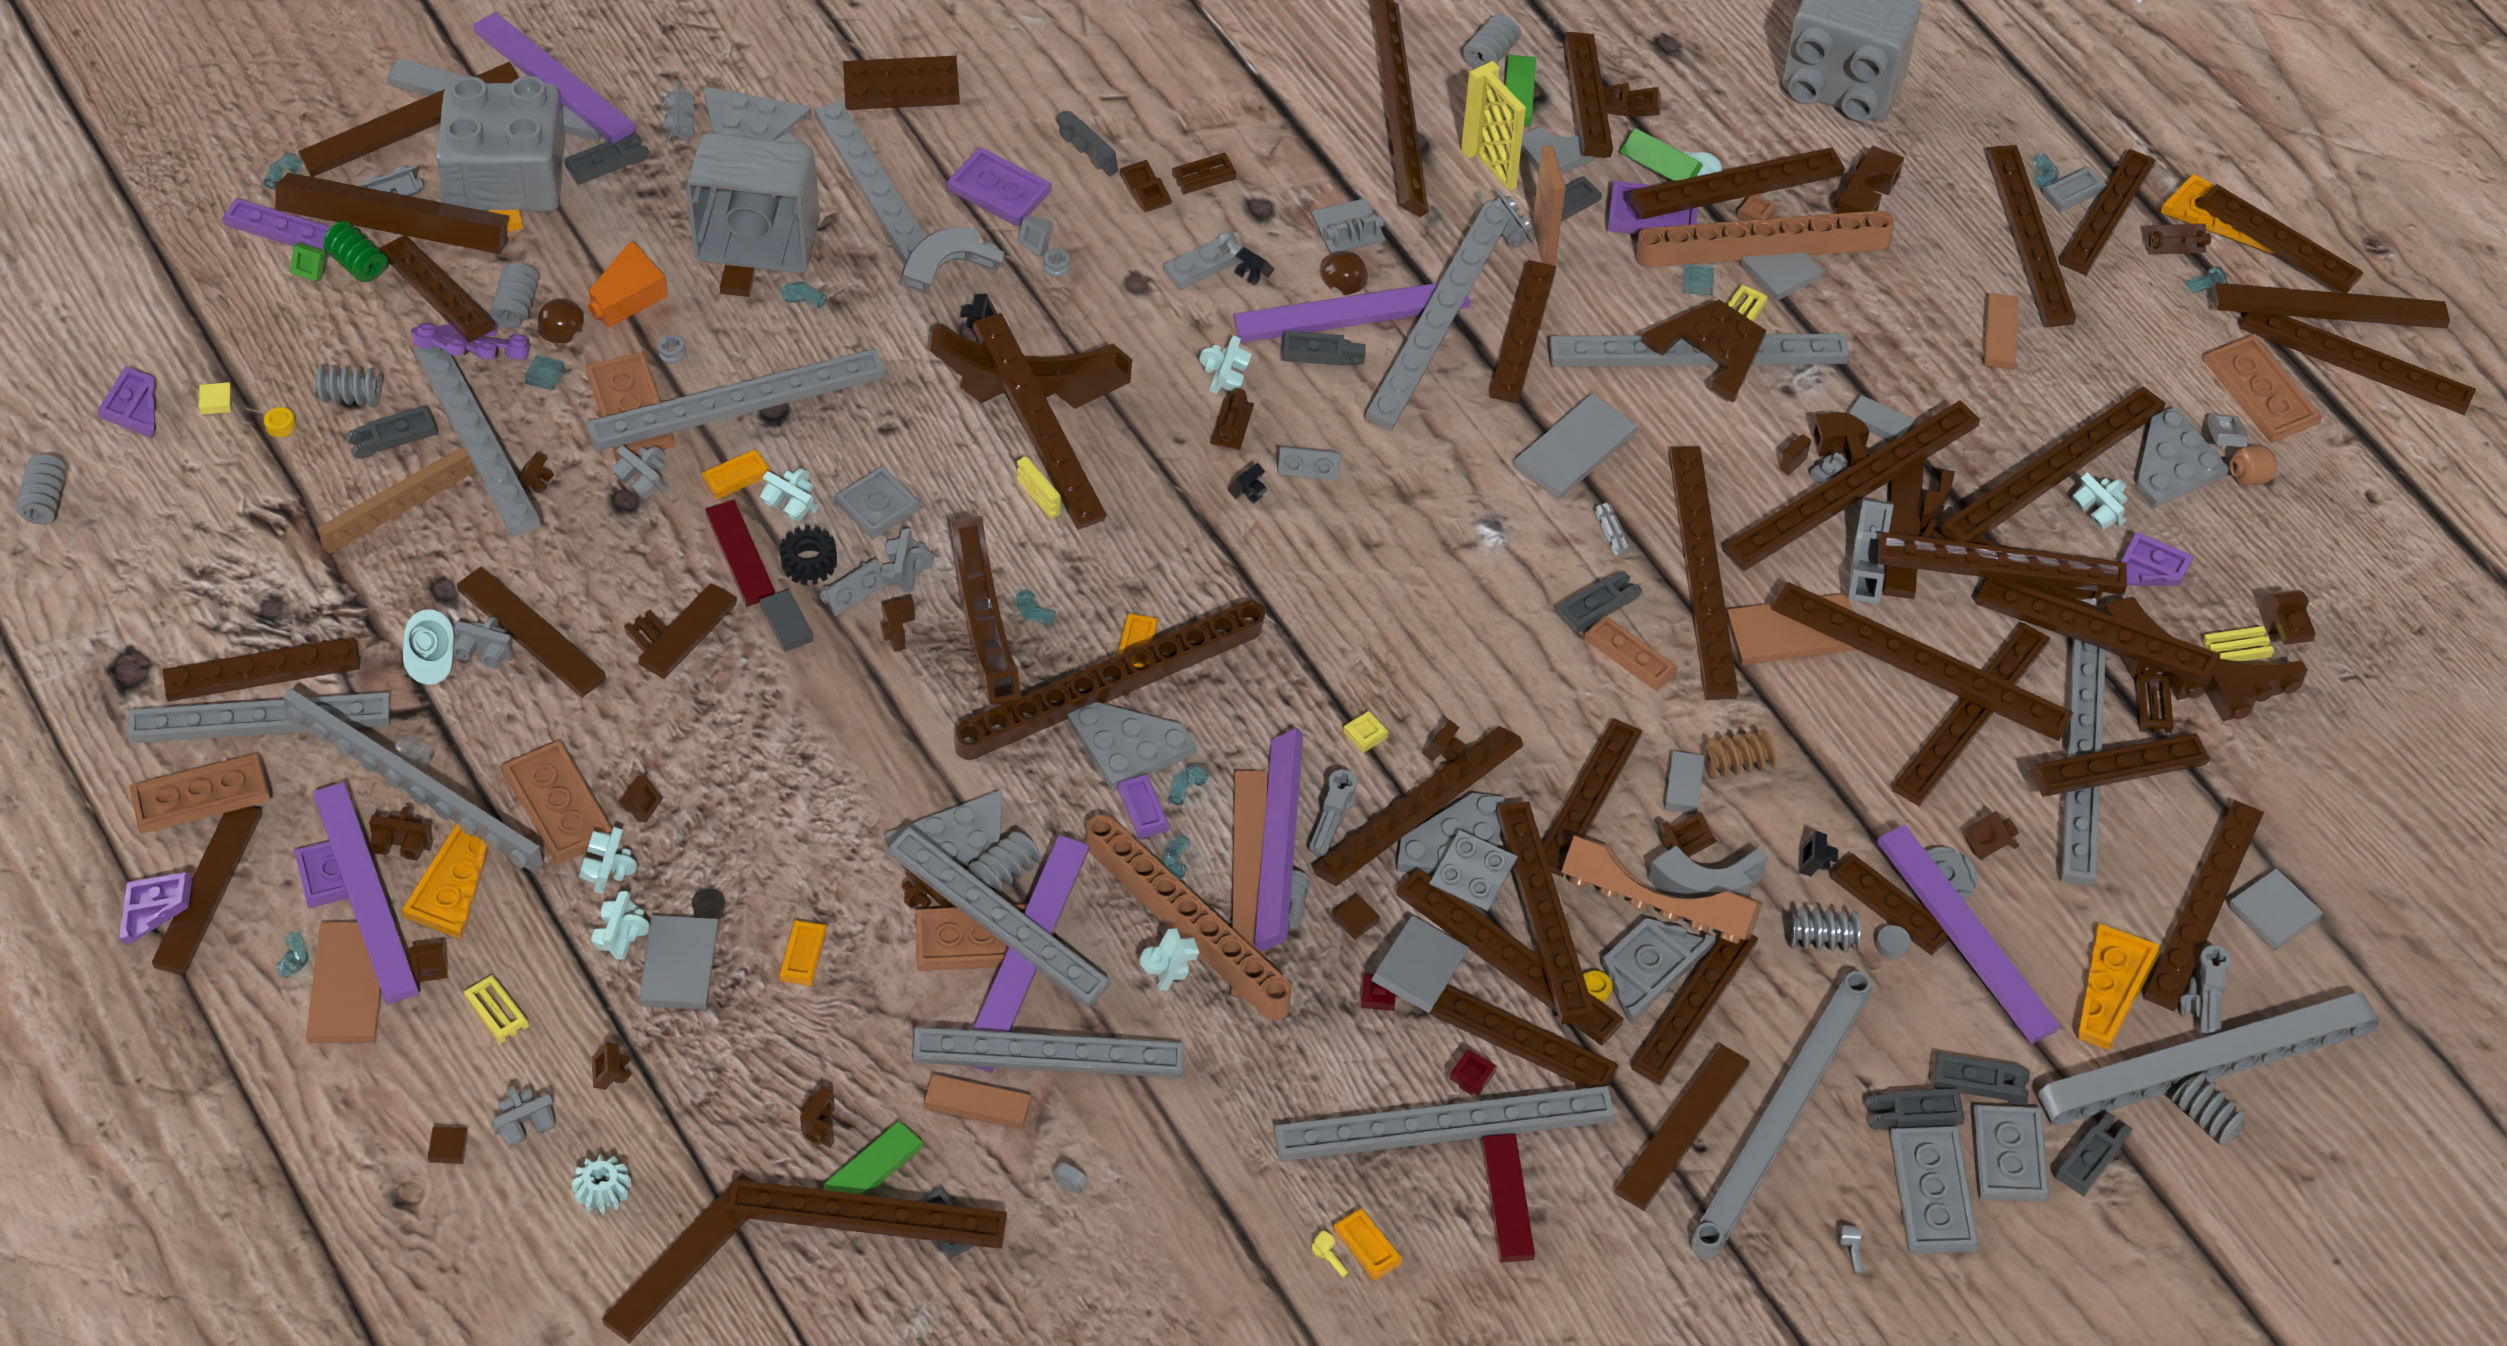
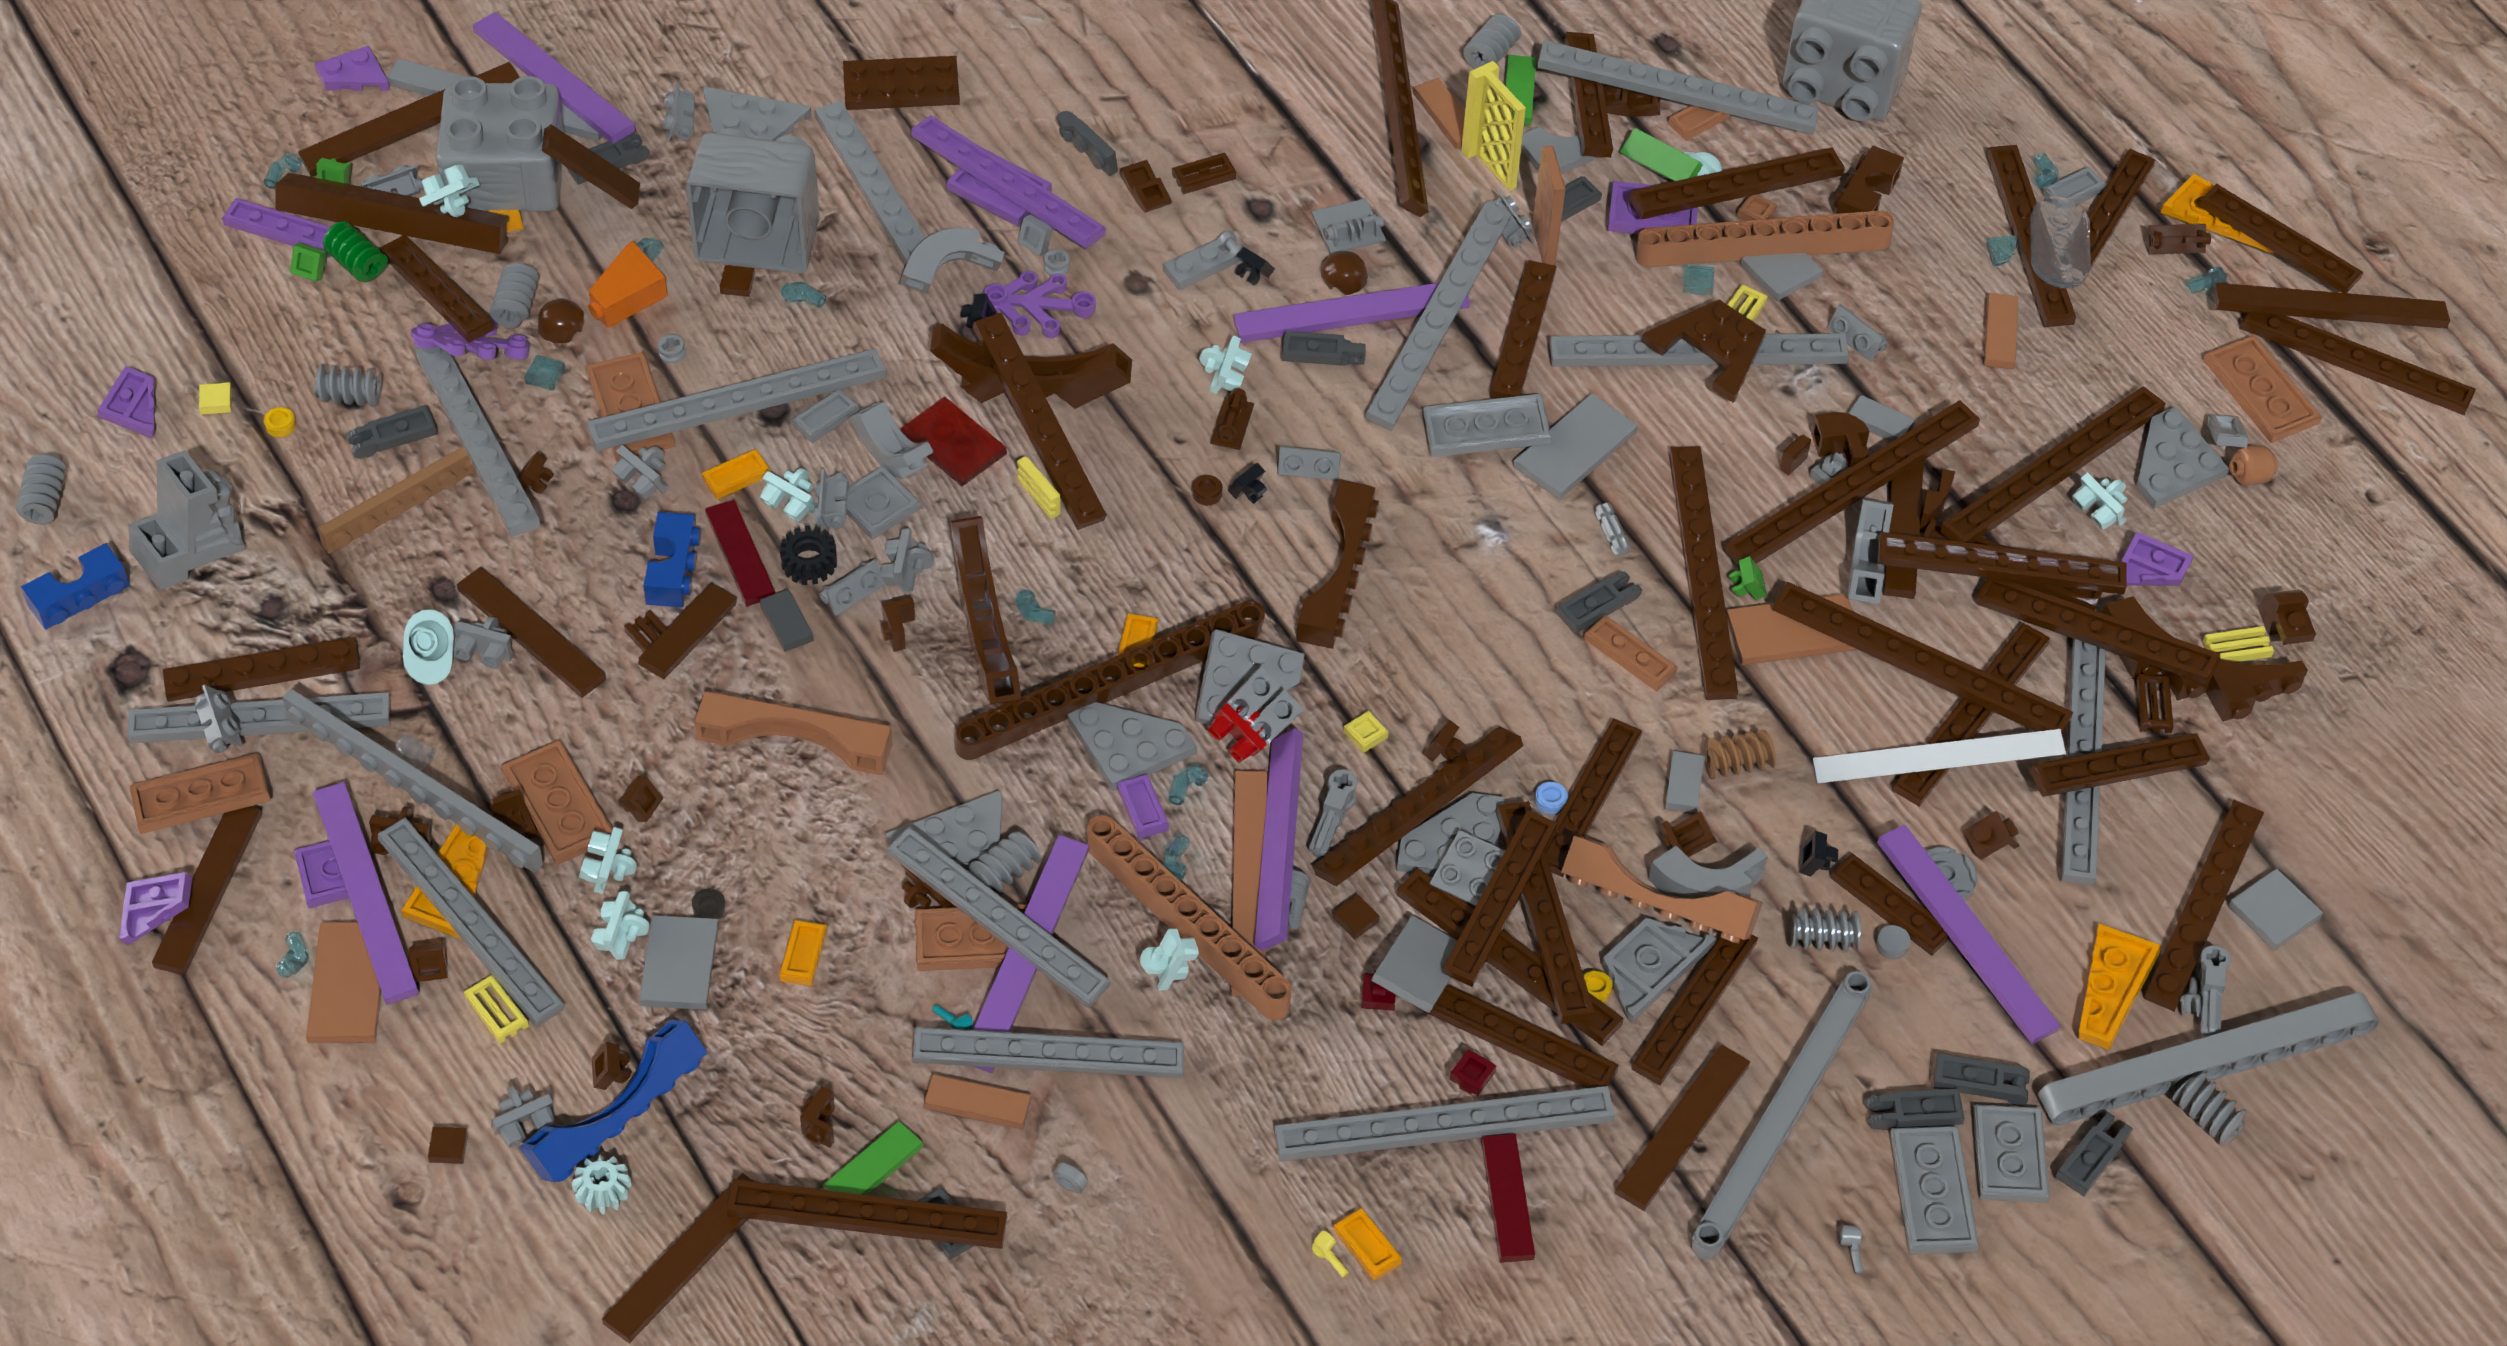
none -> blue arch [21,543,130,630]
none -> light grey brick [129,450,245,590]
none -> light grey hinge [195,685,243,753]
none -> medium lavender wing [315,46,390,91]
none -> bright green tile [316,158,351,184]
none -> light grey tile [378,817,565,1027]
none -> light aqua hips [419,164,480,218]
none -> reddish brown bracket [489,789,537,839]
none -> blue arch [519,1019,708,1182]
none -> reddish brown tile [542,124,640,209]
none -> clear light blue tile [637,237,664,262]
none -> blue arch [643,512,701,607]
none -> nougat arch [694,691,892,775]
none -> light grey tile [792,388,859,443]
none -> light grey hinge [814,469,849,532]
none -> light grey arch [849,402,933,479]
none -> clear red tile [900,397,1007,487]
none -> medium lavender tile [911,115,1106,249]
none -> teal hand [932,1004,973,1030]
none -> medium lavender plant [982,271,1096,338]
none -> reddish brown tile [1192,475,1223,506]
none -> light grey plate [1195,629,1305,725]
none -> hips [1207,666,1304,763]
none -> reddish brown arch [1297,480,1379,649]
none -> nougat tile [1413,77,1465,149]
none -> light grey tile [1423,393,1551,457]
none -> reddish brown plate [1443,810,1557,987]
none -> light blue tile [1535,782,1568,814]
none -> light grey plate [1537,40,1819,135]
none -> nougat tile [1668,105,1730,141]
none -> bright green tile [1729,556,1767,600]
none -> white sticker [1813,729,2066,783]
none -> light grey hinge [1827,304,1889,362]
none -> clear light blue tile [1986,236,2017,267]
none -> clear tile [2030,196,2091,288]

